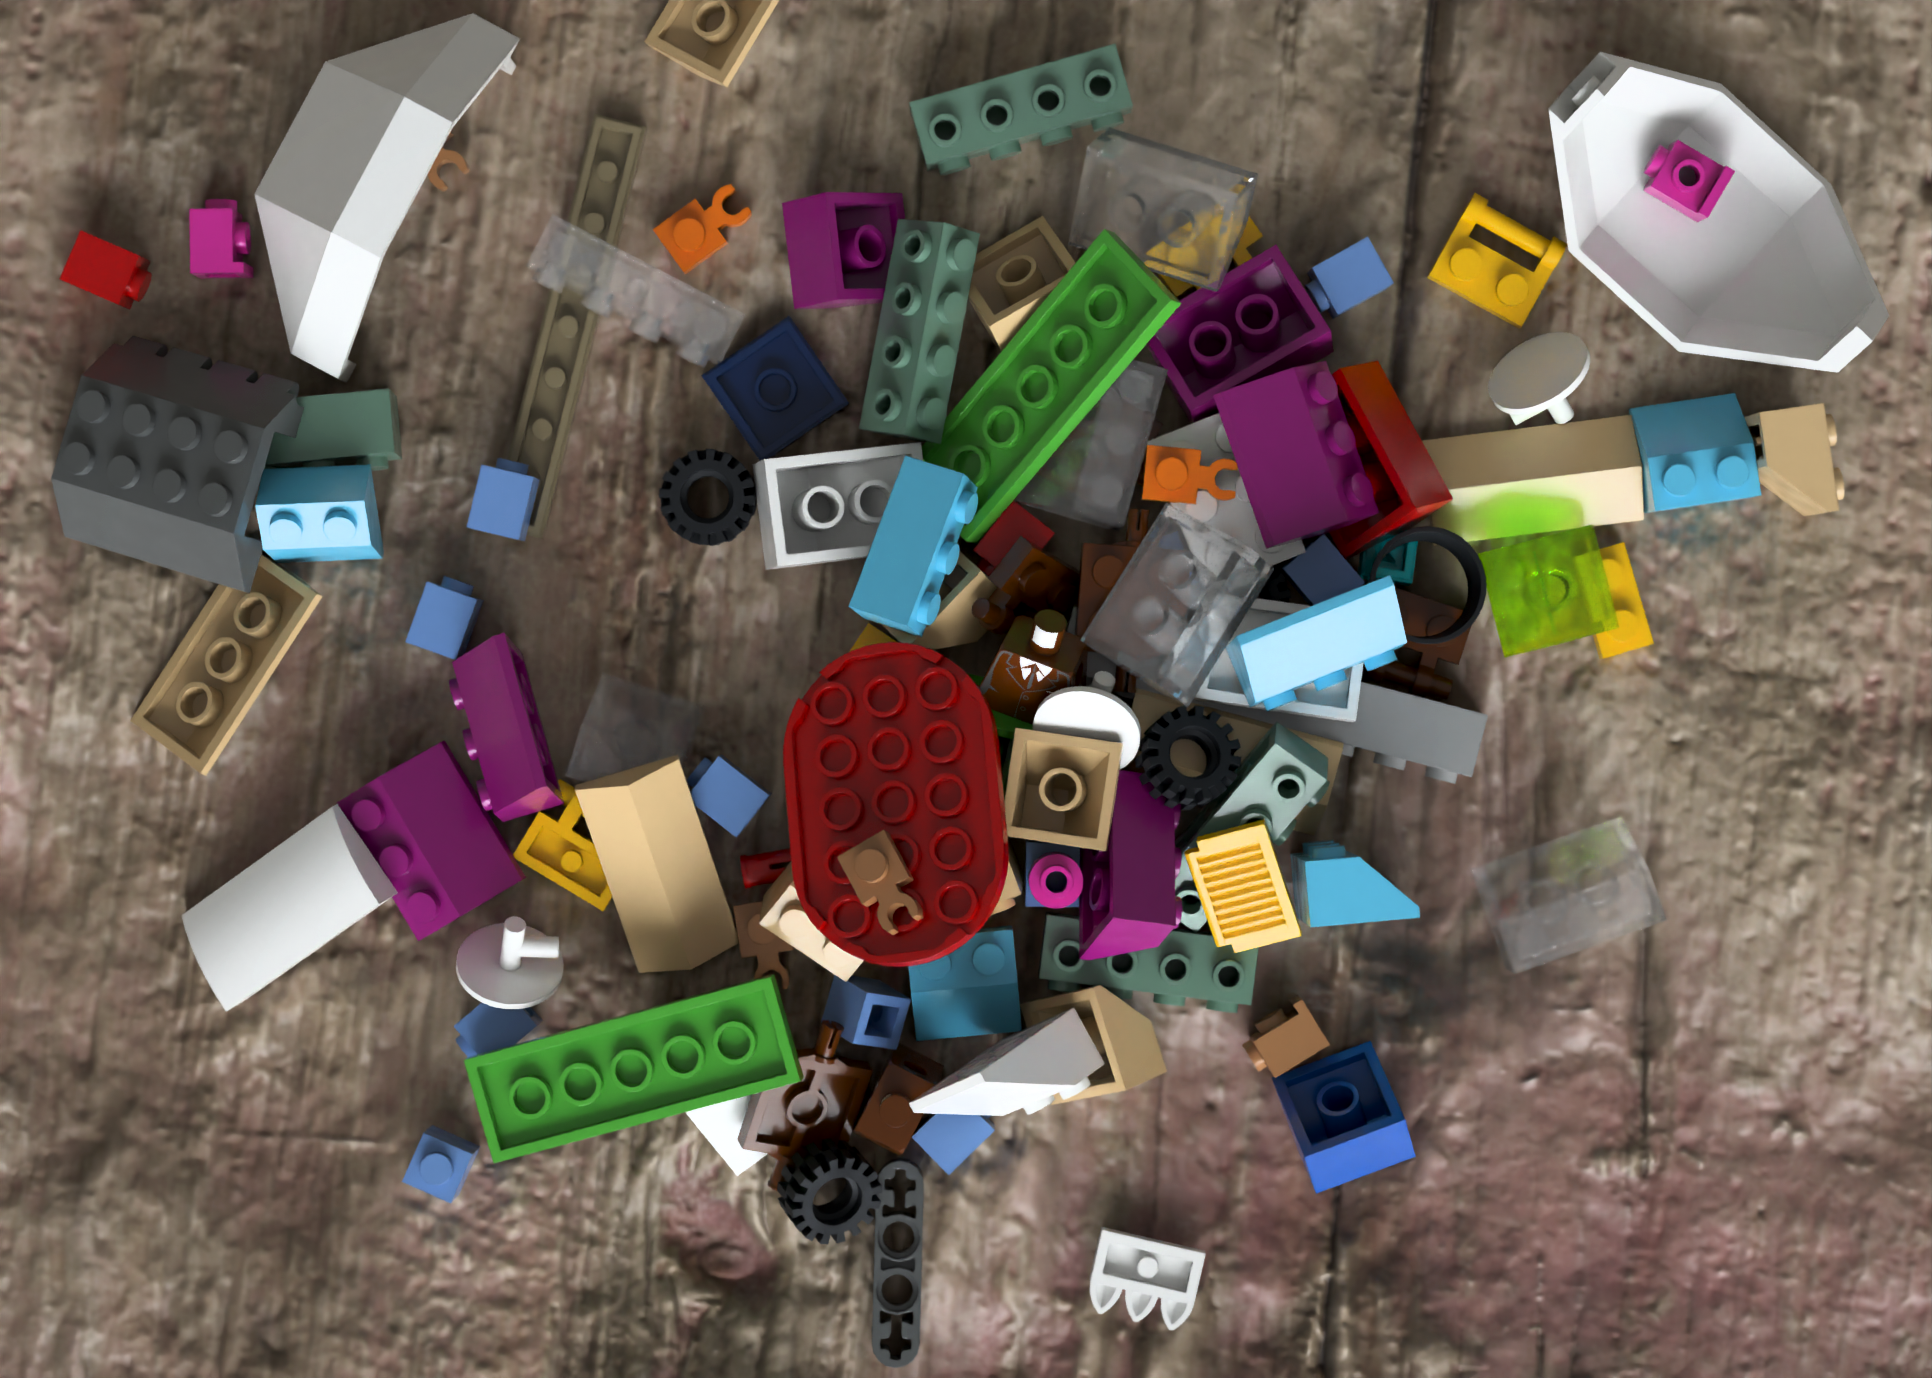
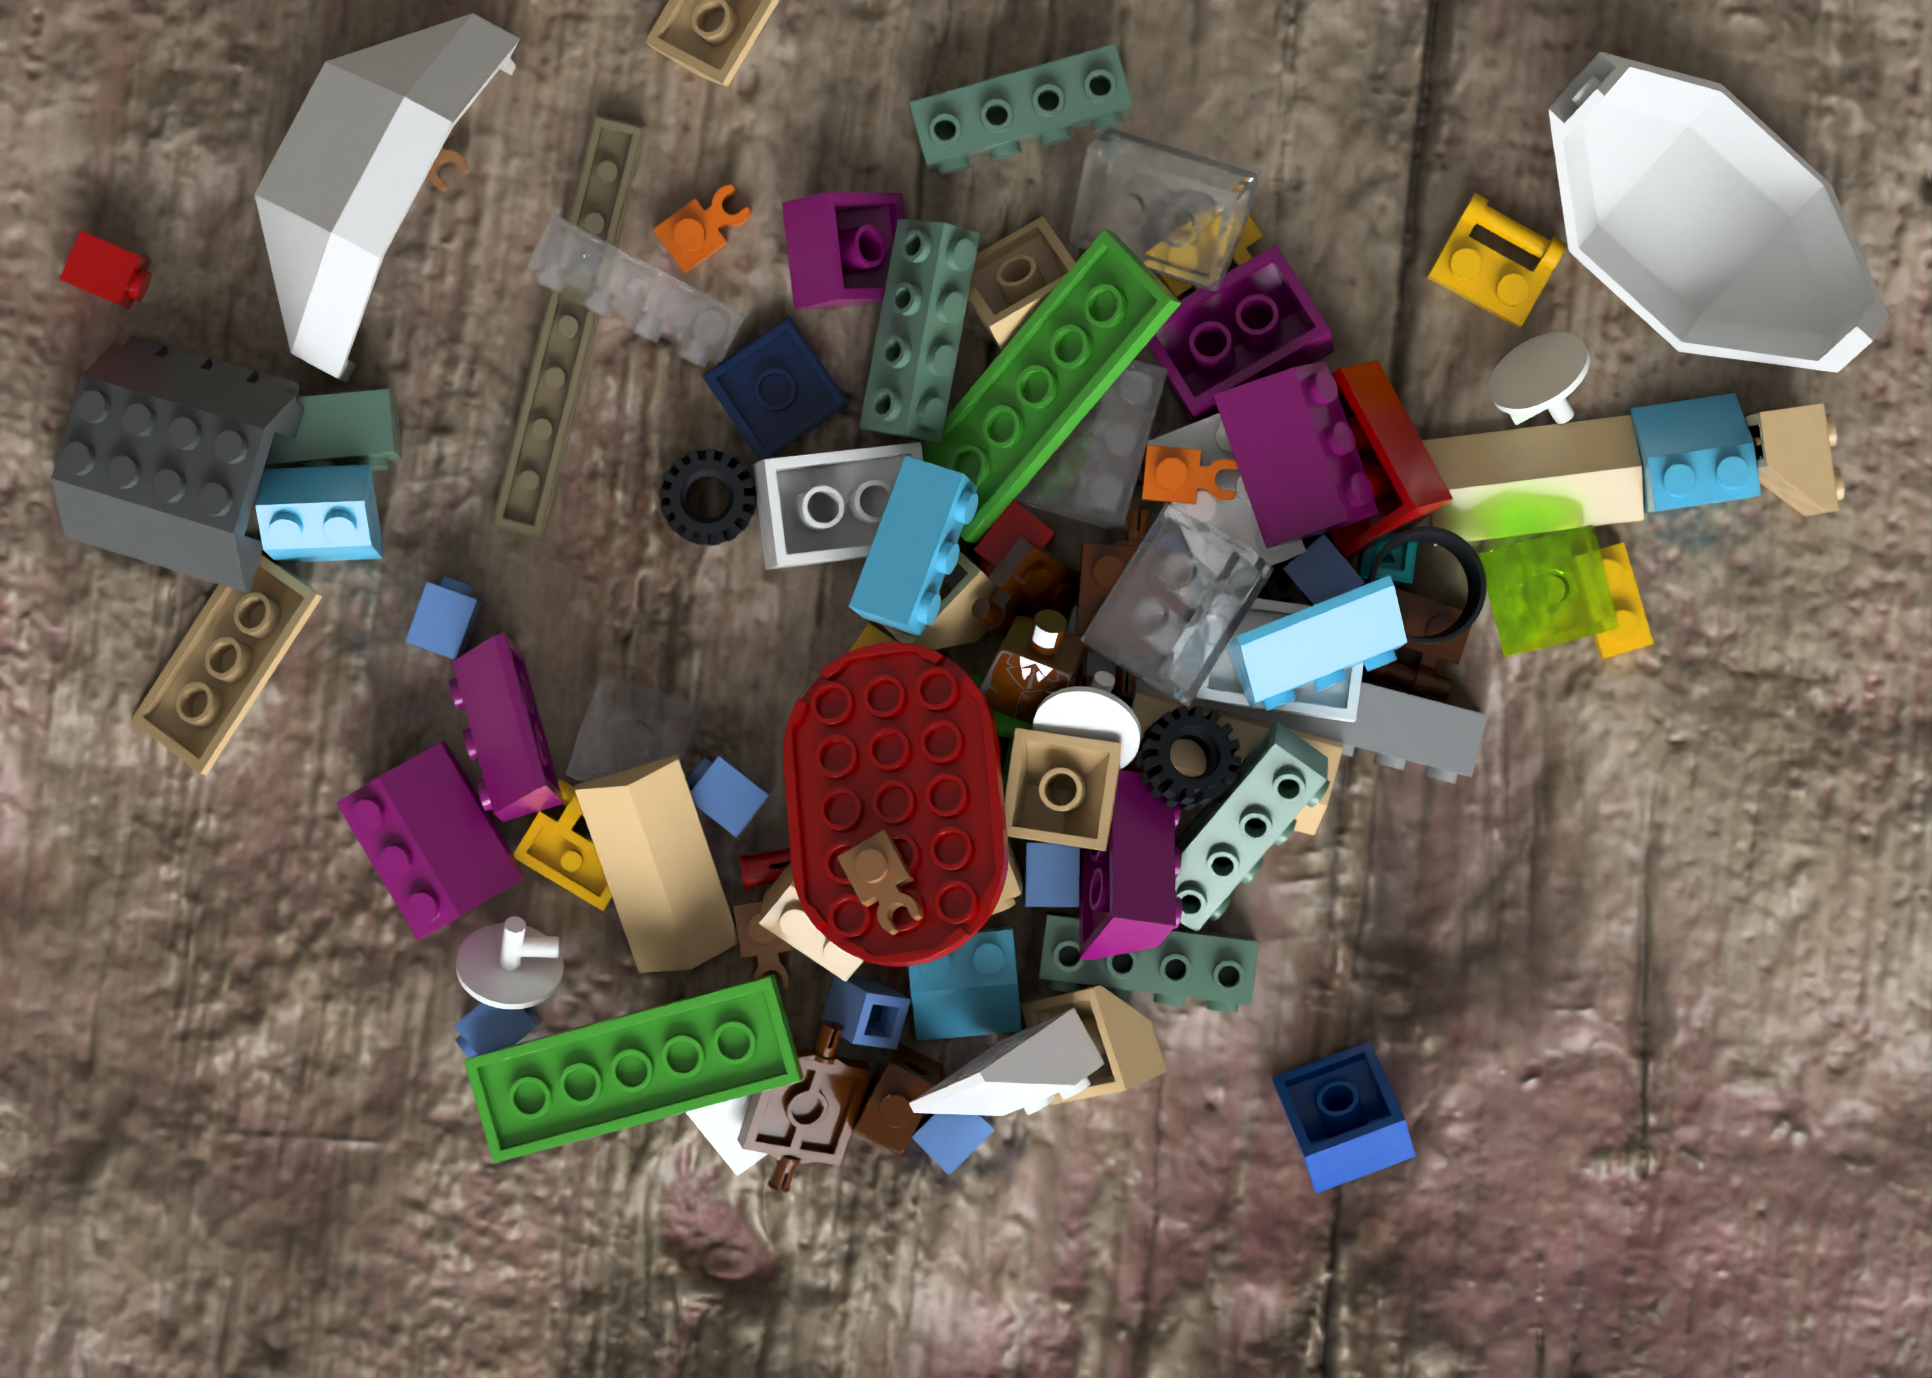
white slope [181,804,398,1012] -> none
dark pink brick [189,199,254,279] -> none
medium blue brick [402,1125,481,1203] -> none
medium blue brick [467,458,540,542] -> none
black tyre [777,1139,882,1244] -> none
dark grey beam [872,1158,924,1368] -> none
dark pink brick [1028,852,1083,909] -> none
white plate [1089,1227,1206,1331] -> none
yellow window [1184,819,1302,953] -> none
medium nougat brick [1242,995,1330,1078] -> none
medium azure slope [1290,840,1420,927] -> none
medium blue brick [1305,237,1394,319] -> none
clear slope [1471,816,1667,974] -> none
dark pink brick [1643,140,1735,222] -> none

